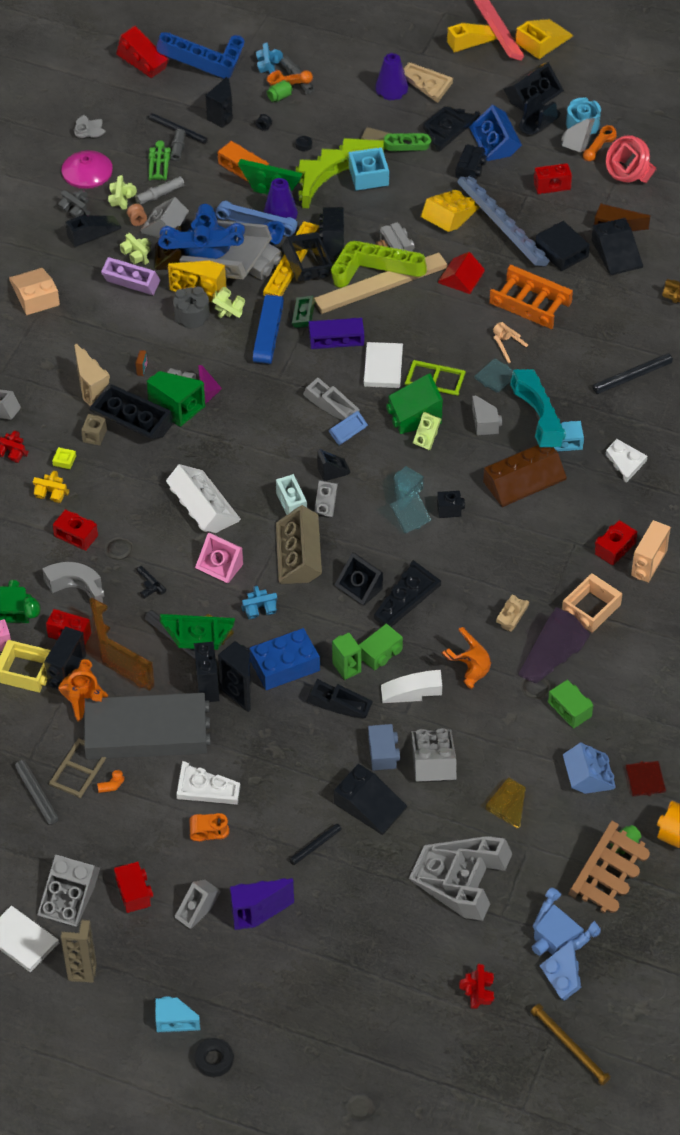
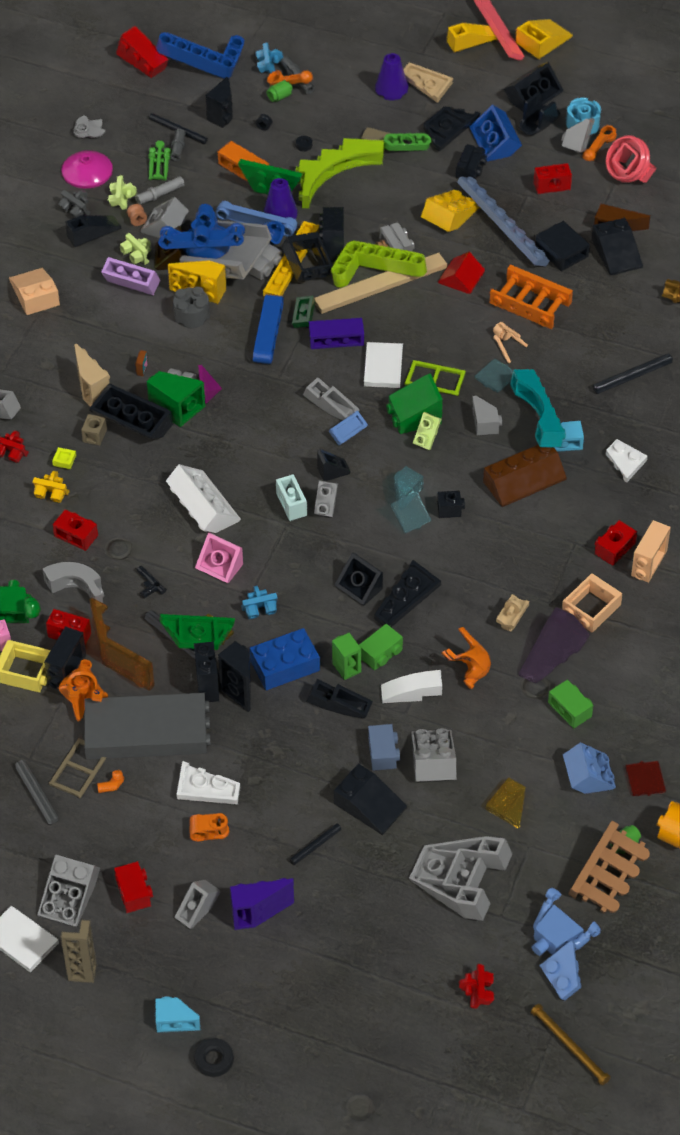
yellowish green hips [212,287,245,318] -> none
dark tan slope [276,505,322,584] -> none
medium azure brick [349,147,389,190] -> none

